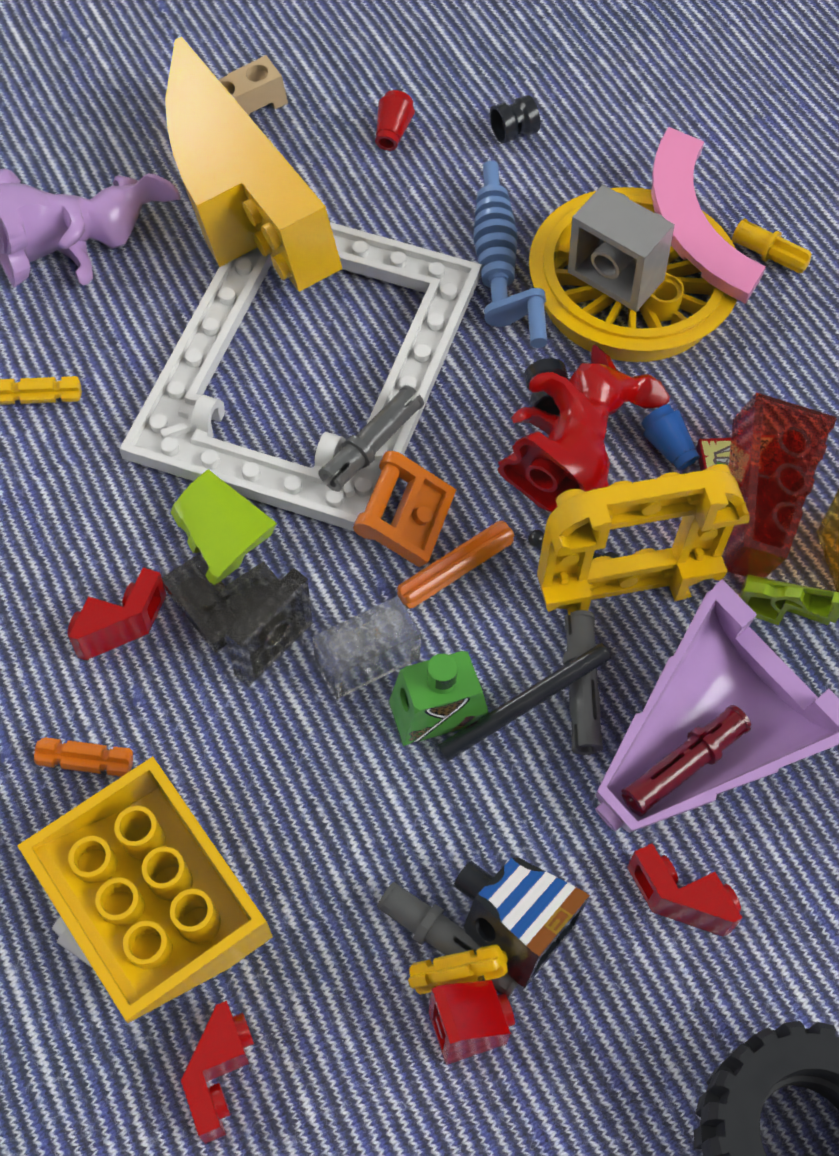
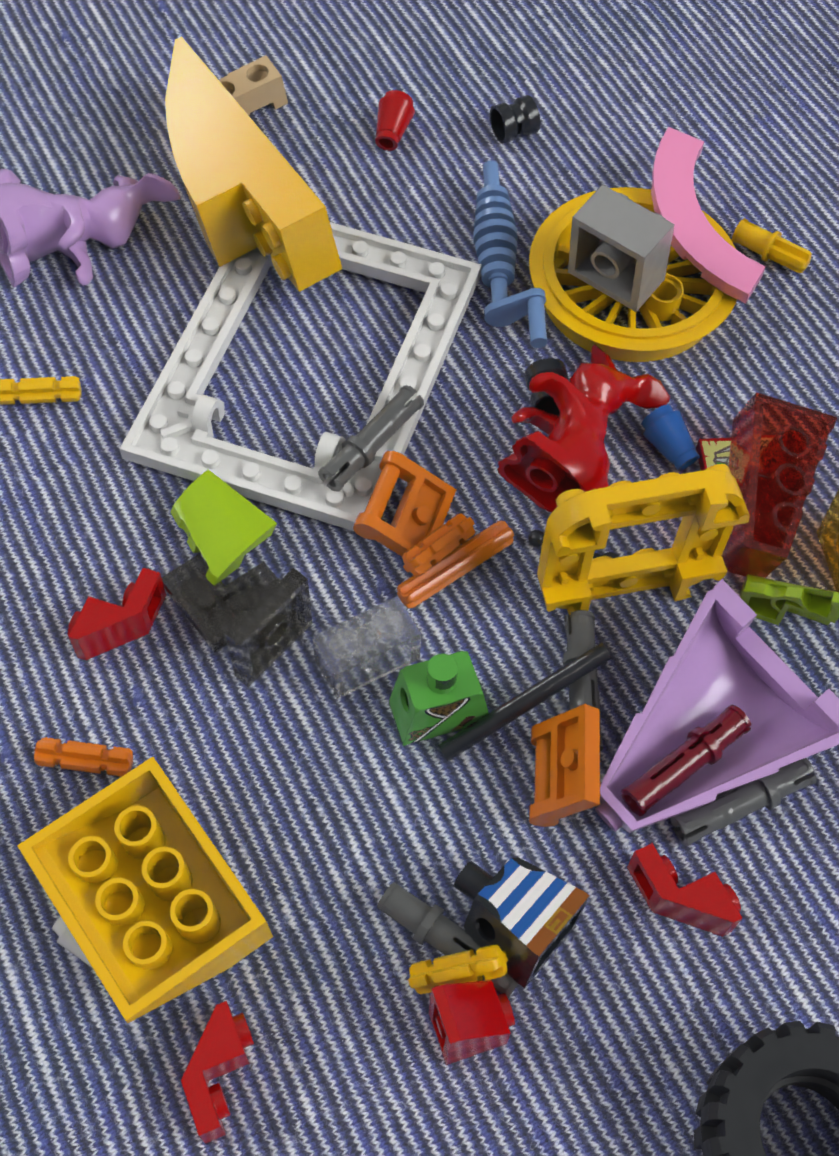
none -> orange axle [402,513,475,577]
none -> orange plate [529,704,600,827]
none -> dark grey pin [671,758,817,847]

